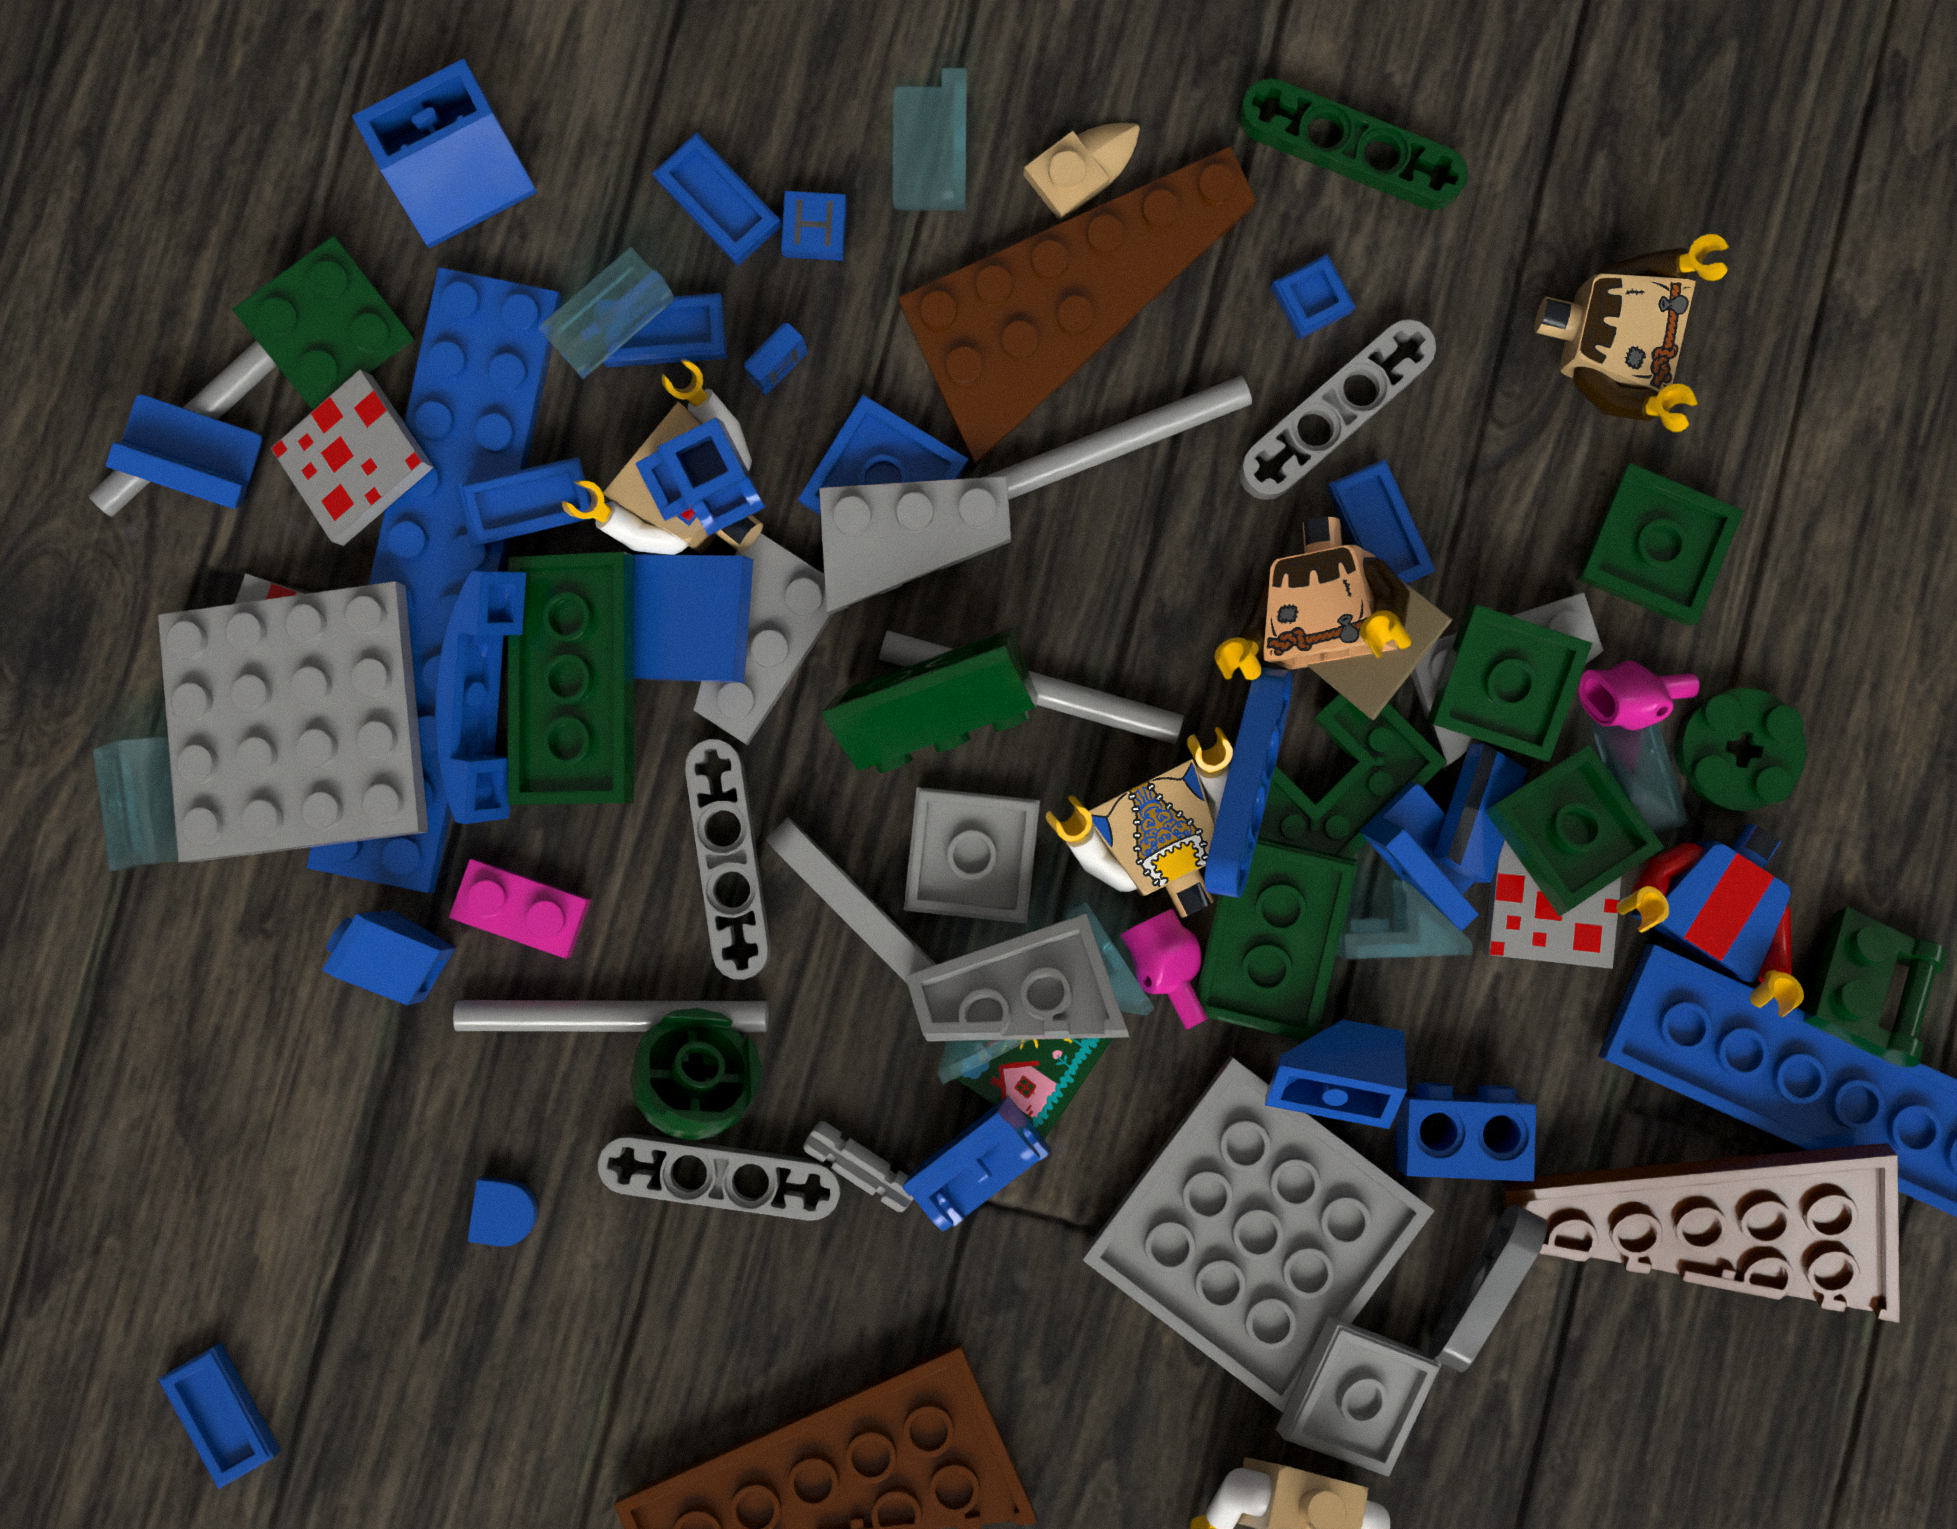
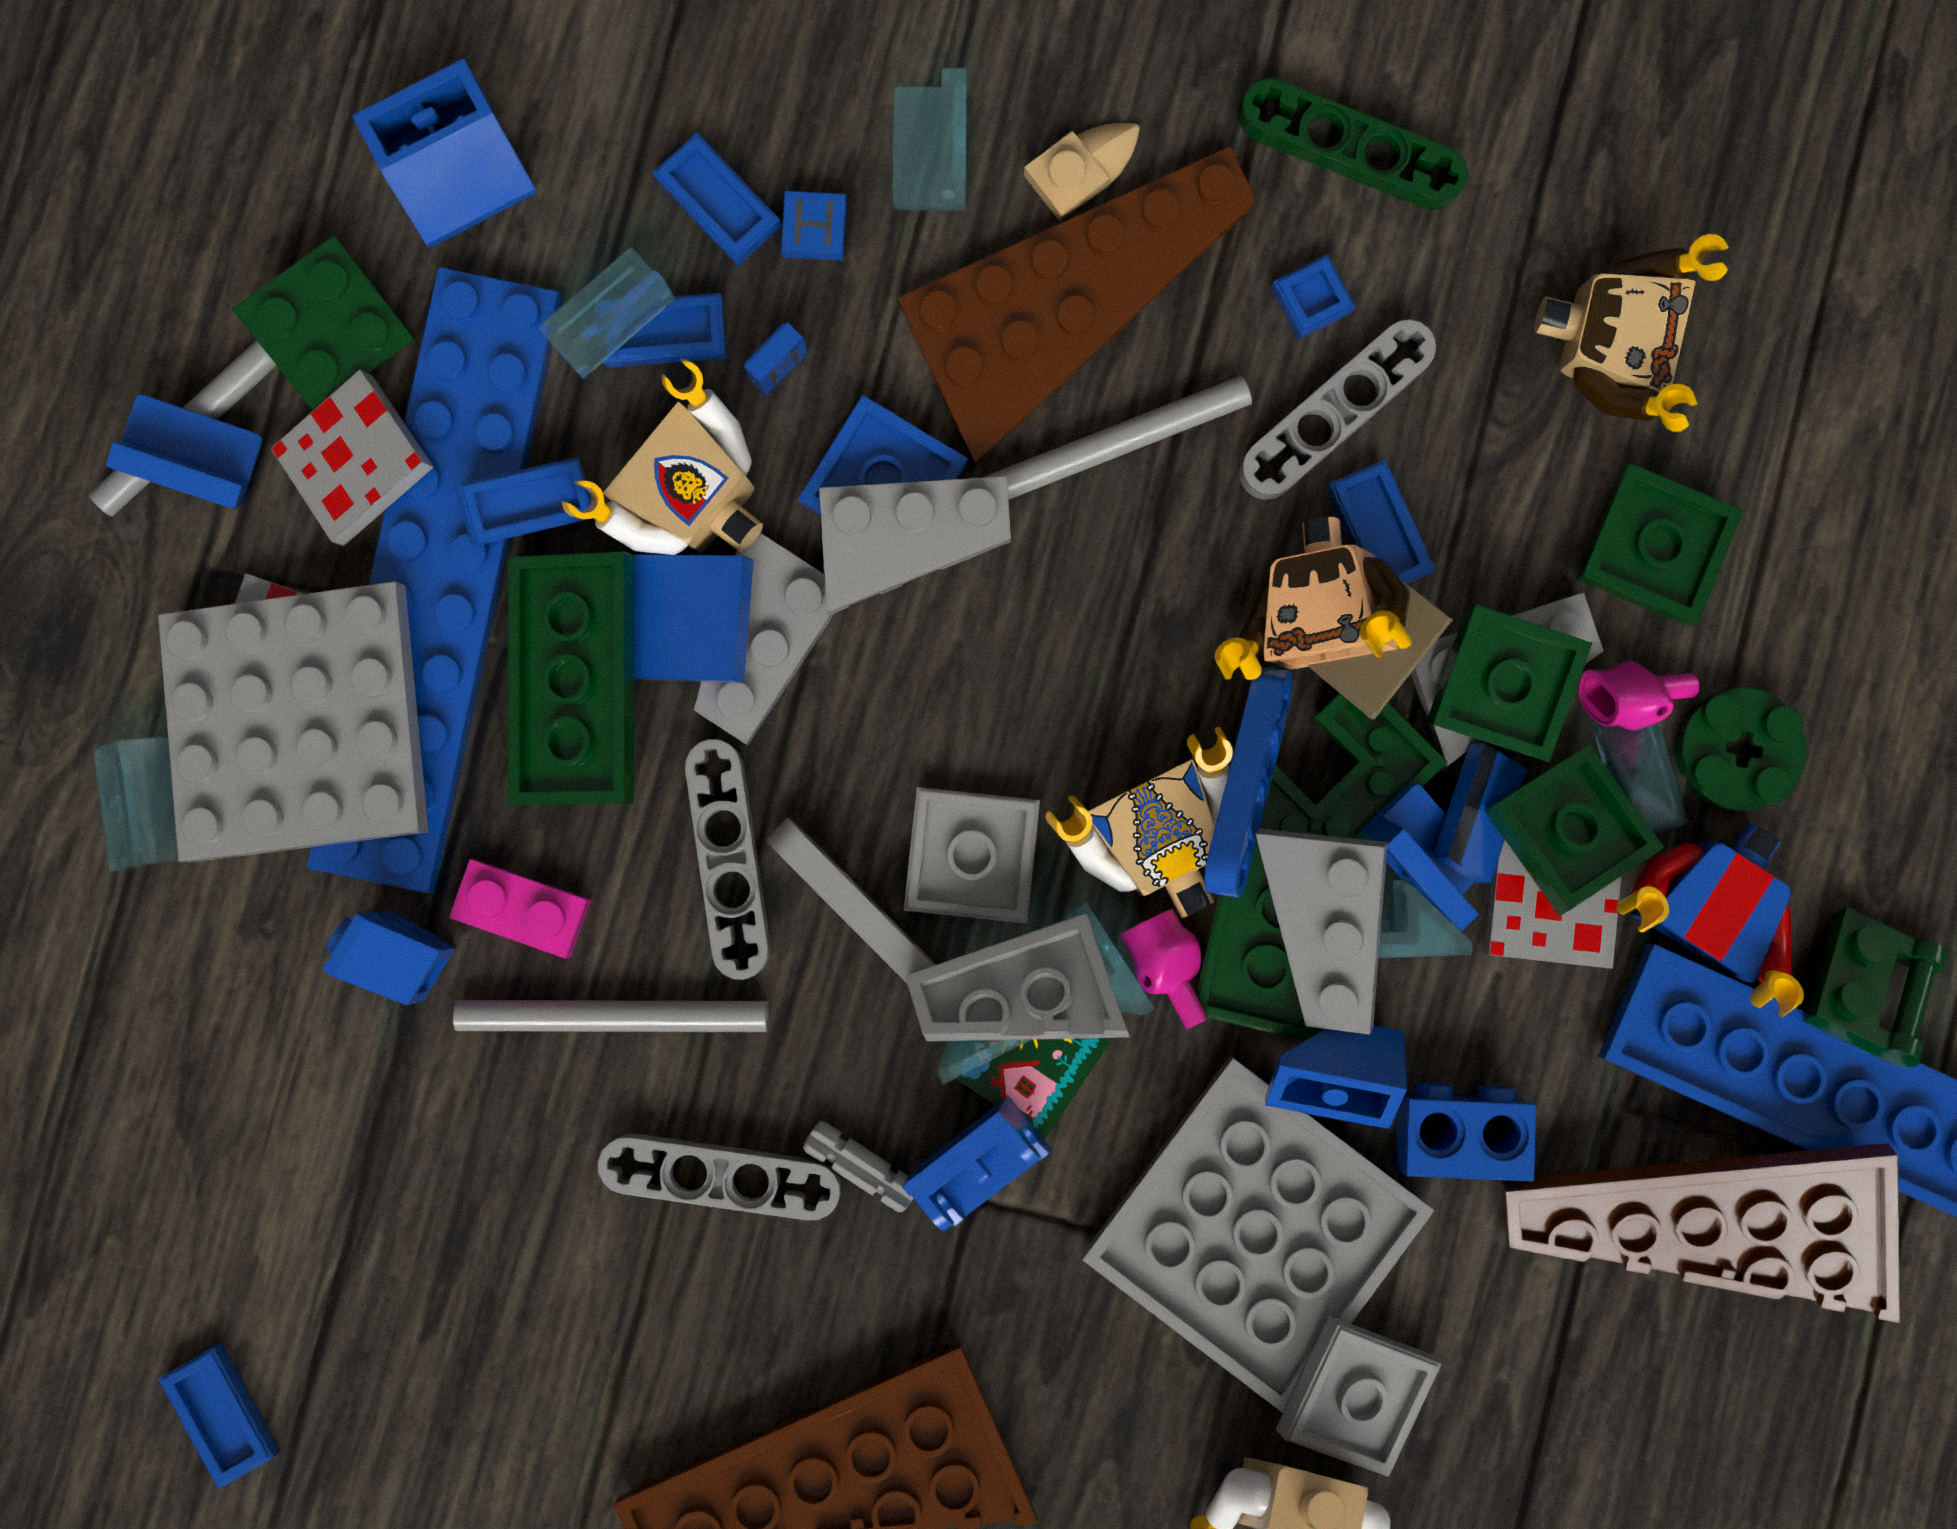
blue slope [435,570,526,824] -> none
blue tile [468,1176,539,1247] -> none
dark green cylinder [630,1008,762,1140] -> none
blue brick [635,418,766,536] -> none
dark green slope [822,628,1038,773] -> none
light grey piece [879,630,1184,744] -> none
dark grey beam [1429,1204,1547,1373] -> none
none -> light grey wing [1255,829,1388,1035]

